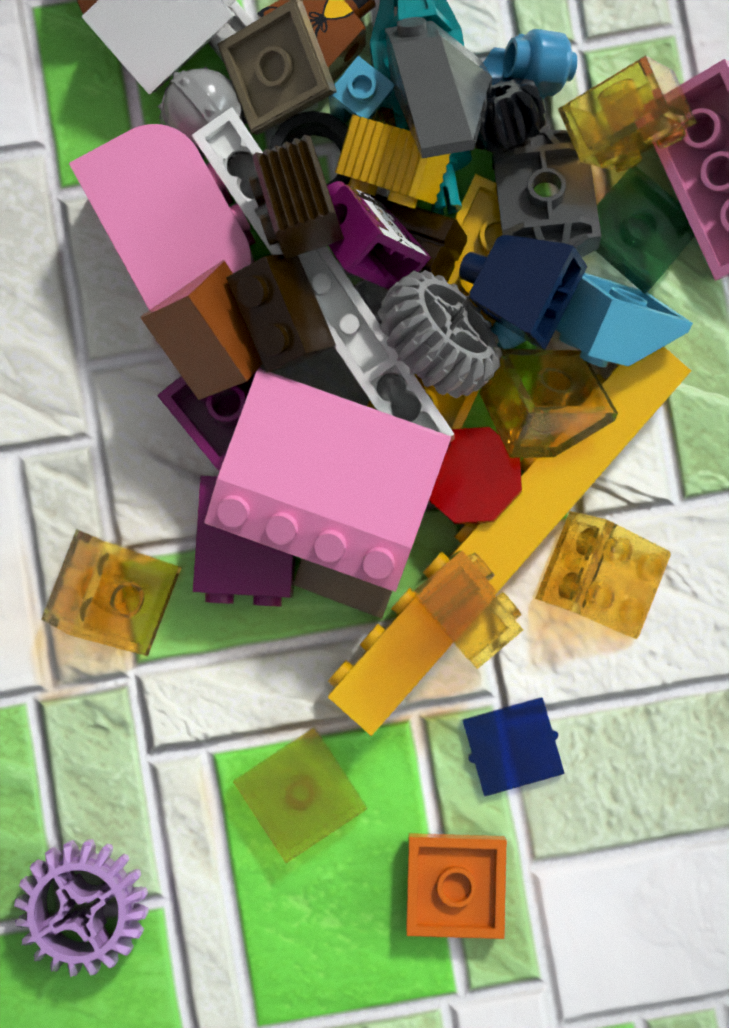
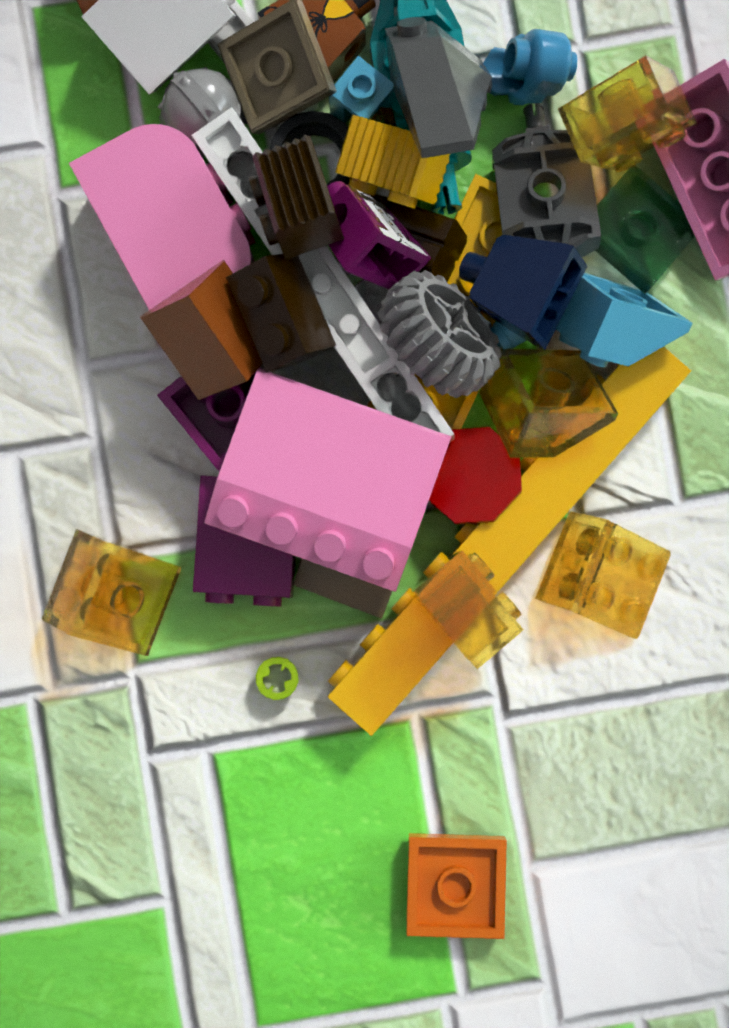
lavender gear [14,839,149,977] -> none
clear yellow plate [233,726,367,863] -> none
clear blue piece [462,697,565,797] -> none
black gear [475,78,546,152] -> none
none -> lime bush [256,657,299,700]

